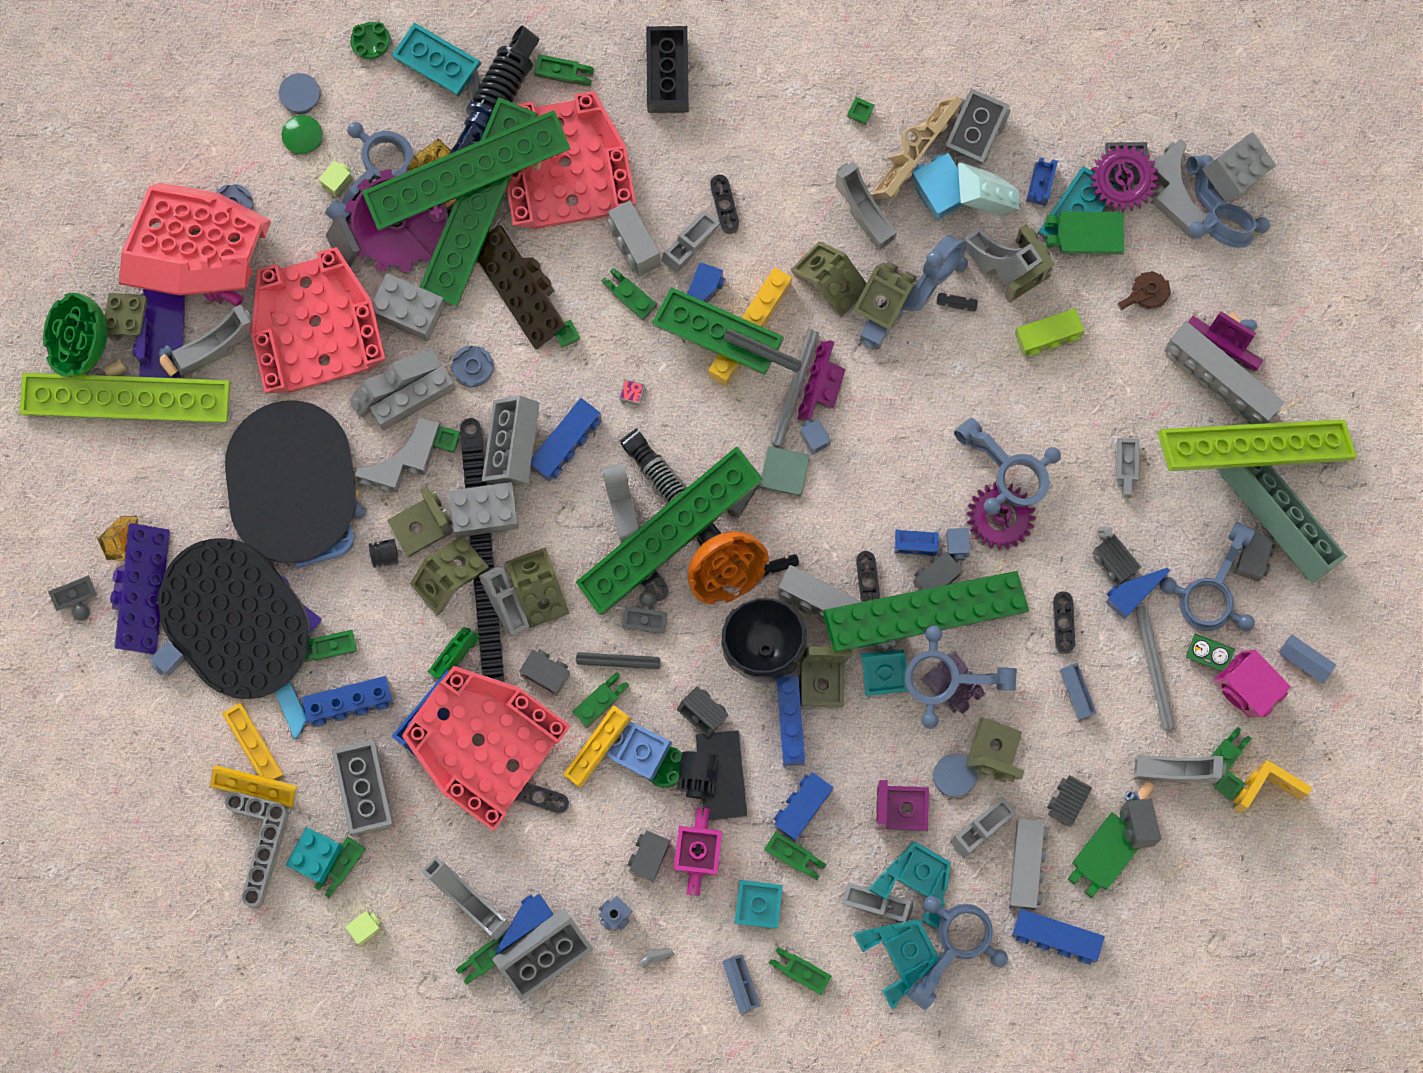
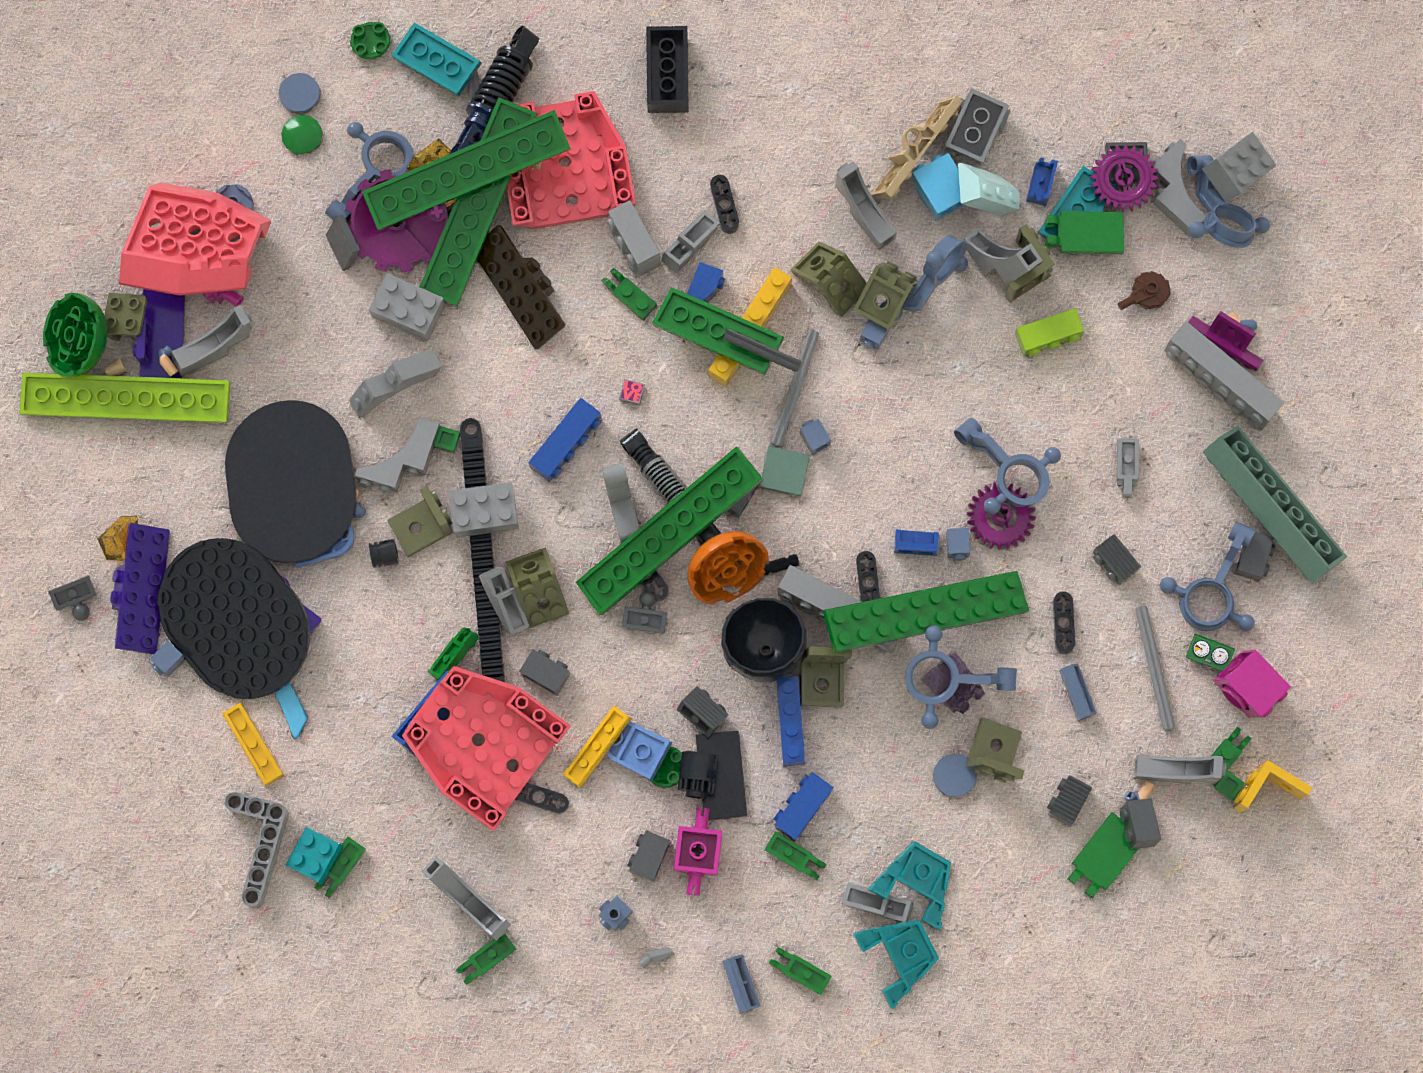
yellow tile [210,765,297,808] -> none
coral wedge [251,247,386,393] -> none
blue brick [302,676,394,727] -> none
green hinge [304,630,357,663] -> none
yellowish green brick [318,161,353,198] -> none
light grey brick [332,740,395,837] -> none
yellowish green brick [345,911,381,946] -> none
light grey brick [370,366,456,431] -> none
olive bracket [410,536,489,615] -> none
sand blue tile [452,346,494,387] -> none
light grey brick [482,395,540,486] -> none
light grey brick [492,908,593,1001] -> none
blue slope [495,894,554,955] -> none
green hinge [534,54,595,86] -> none
green plate [555,319,580,348] -> none
green hinge [572,672,629,728] -> none
dark grey axle [576,652,661,669] -> none
teal plate [734,880,783,929] -> none
magenta bracket [797,340,846,421] -> none
green plate [847,97,875,125] -> none
teal plate [861,649,908,696] -> none
magenta bracket [876,780,929,832] -> none
sand blue piece [907,896,1008,1010] -> none
dark grey brick [913,552,963,590] -> none
black axle [937,293,978,312] -> none
light grey slope [950,797,1017,858] -> none
light grey brick [1009,818,1048,910] -> none
blue brick [1011,909,1105,965] -> none
light grey axle [1097,526,1114,539] -> none
blue slope [1106,568,1170,620] -> none
lime plate [1157,419,1357,471] -> none
sand blue piece [1279,634,1336,684] -> none

